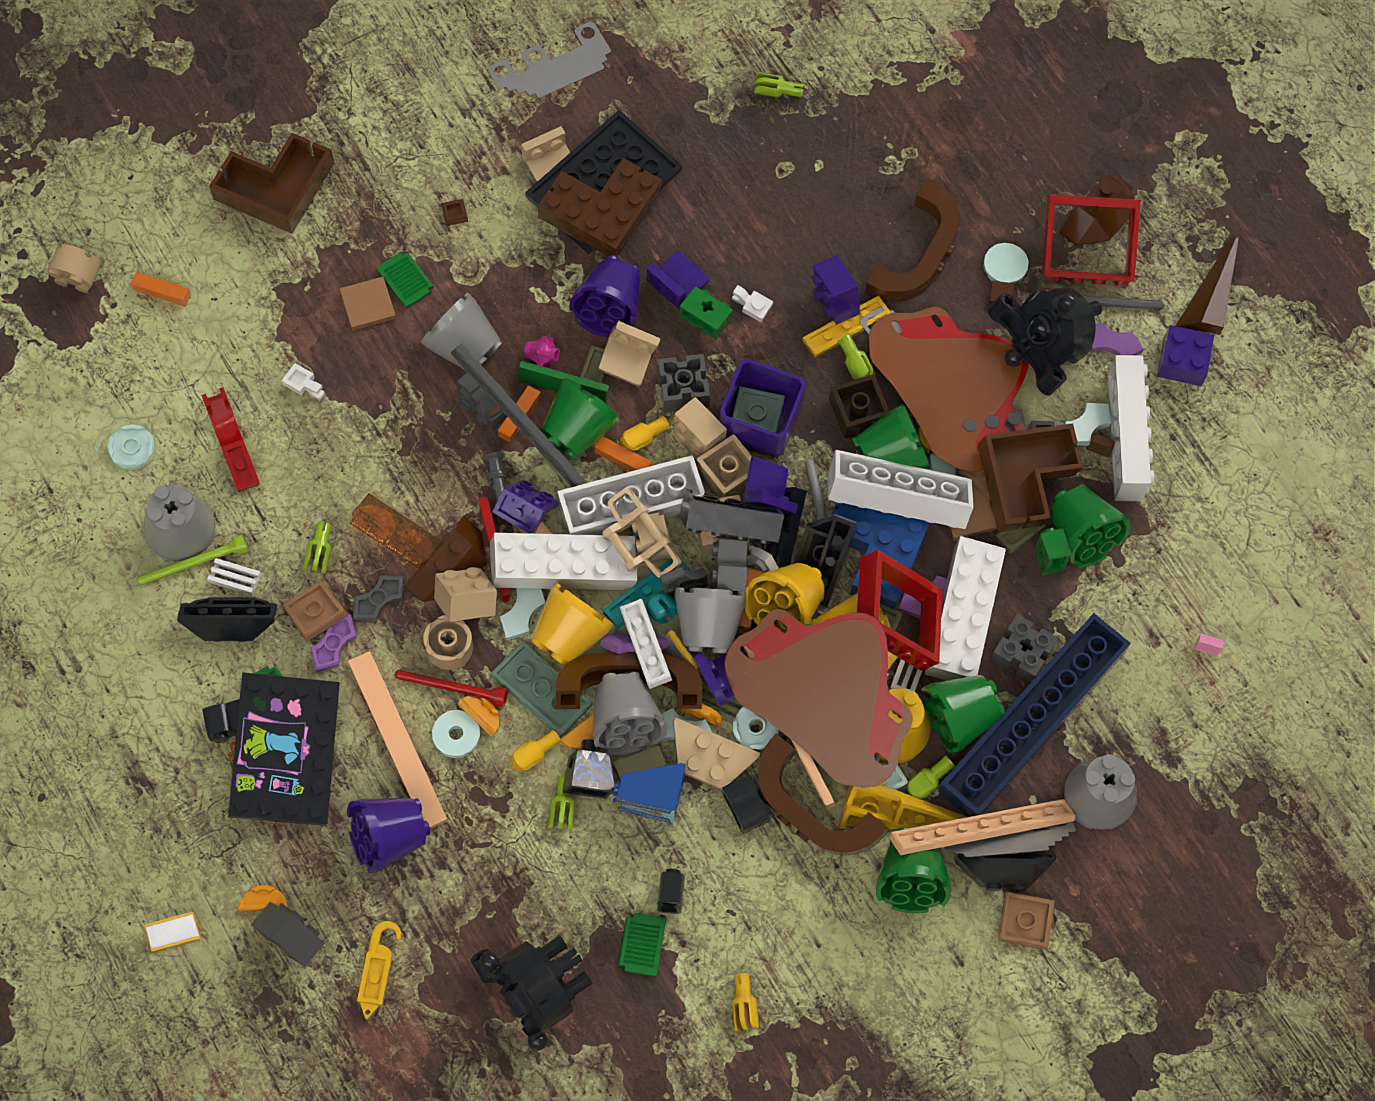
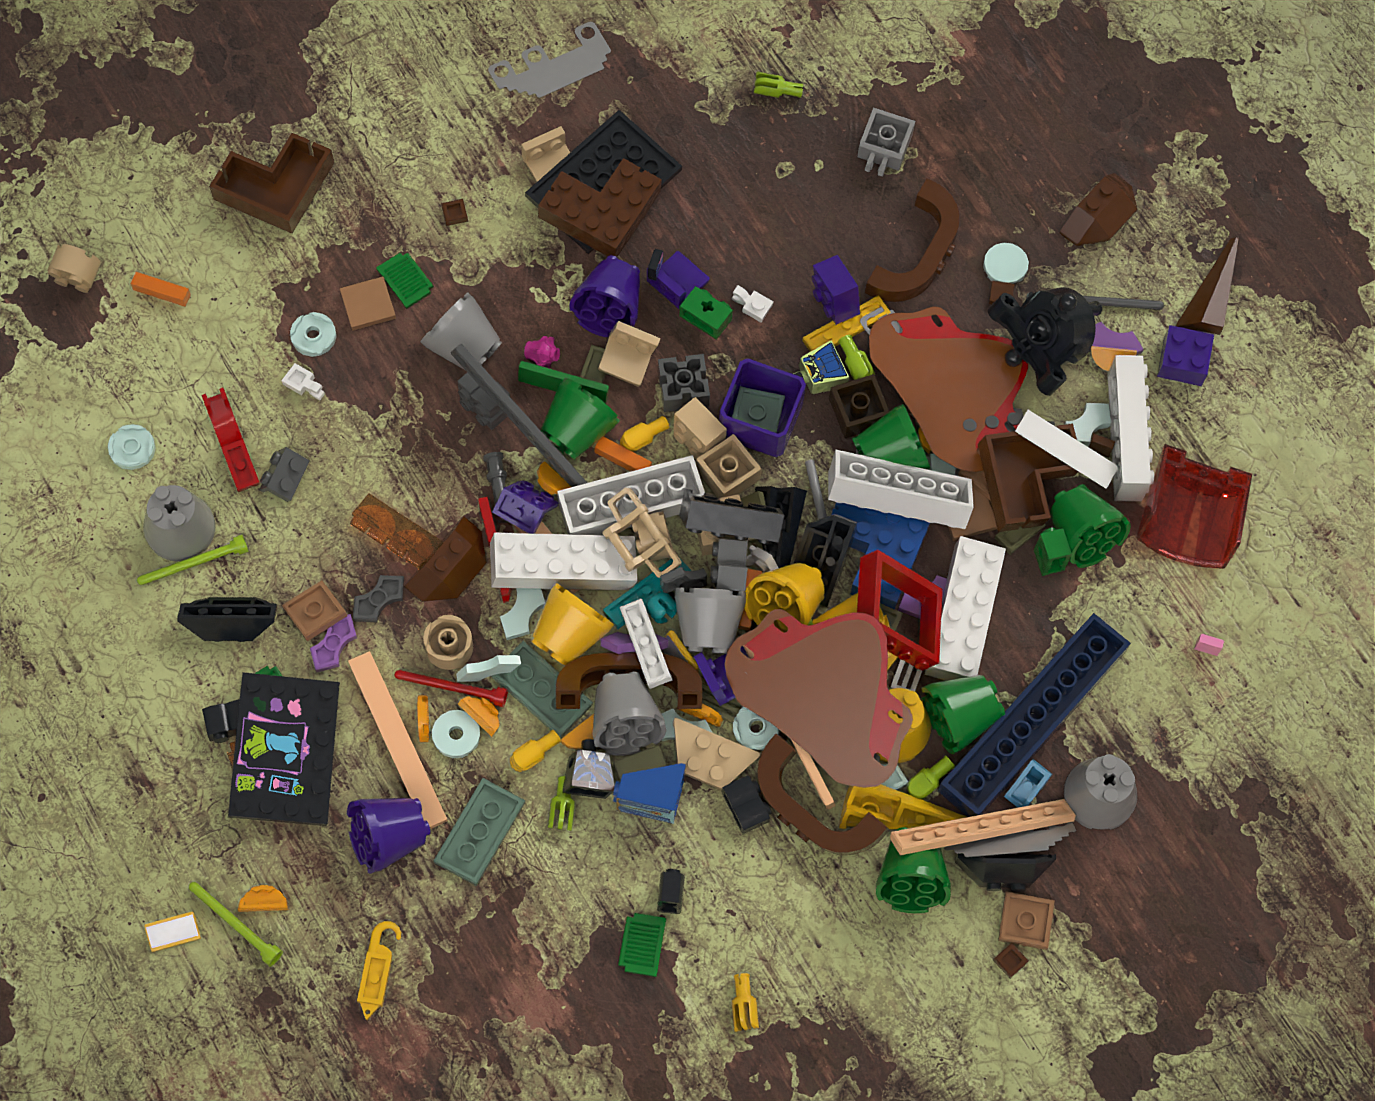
white tile [207,558,261,596] -> none
dark grey brick [251,902,324,967] -> none
lime arm [302,522,332,574] -> none
tan brick [434,567,497,622] -> none
black piece [471,935,593,1051] -> none
orange piece [498,385,541,443] -> none
dark purple bracket [743,457,798,514] -> none
dark grey brick [990,614,1058,684] -> none
red window [1042,194,1141,286] -> none
none -> lime piece [189,882,283,967]
none -> dark grey bracket [259,447,310,502]
none -> light aqua tile [290,312,336,357]
none -> light orange tile [417,695,429,742]
none -> sand green tile [433,778,525,886]
none -> light aqua tile [456,655,521,682]
none -> light orange tile [537,461,571,496]
none -> black tile [648,249,663,281]
none -> torso [793,341,849,394]
none -> light grey hinge [857,108,915,177]
none -> reddish brown tile [993,943,1029,979]
none -> dark azure slope [1004,759,1052,808]
none -> white sticker [1015,410,1119,489]
none -> light orange tile [1091,346,1137,371]
none -> clear red windscreen [1136,444,1252,569]

